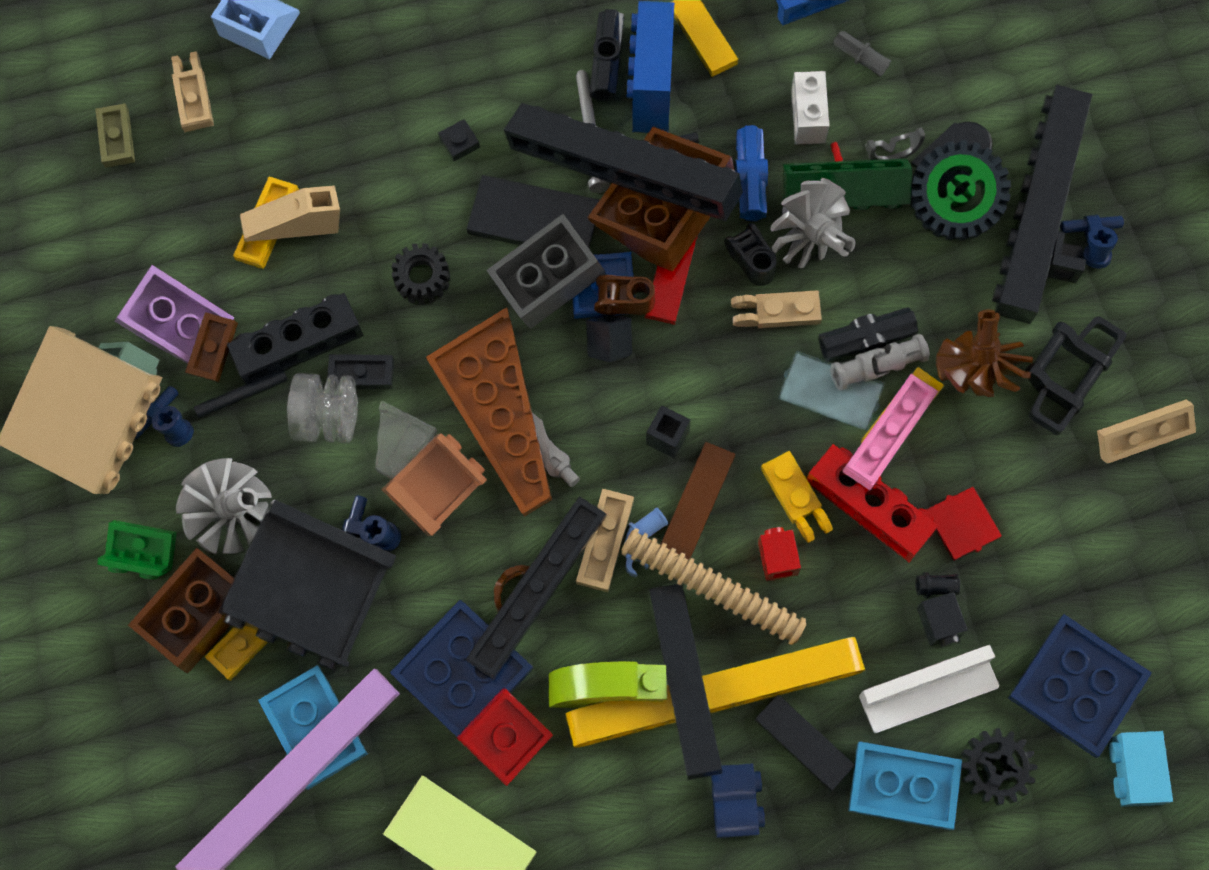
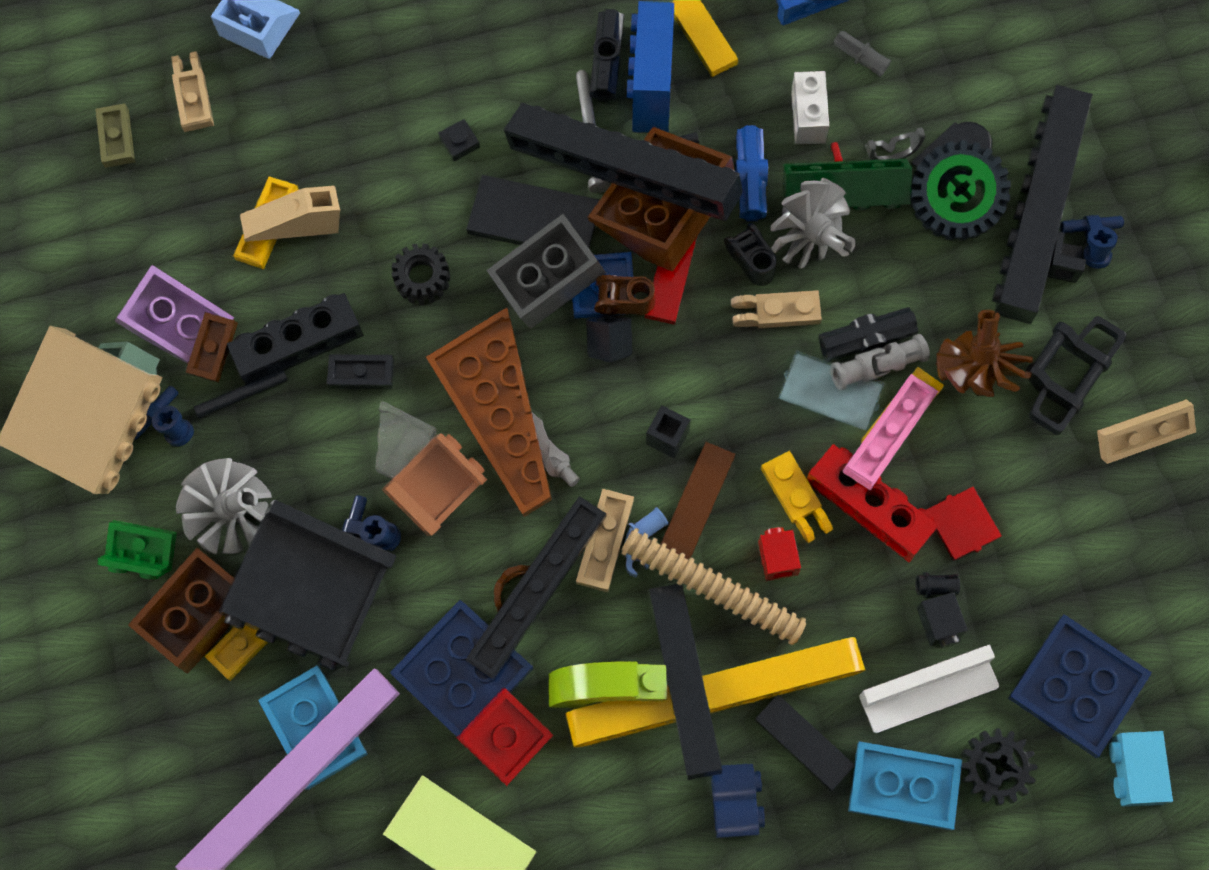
clear wheel [287,373,358,444] -> none

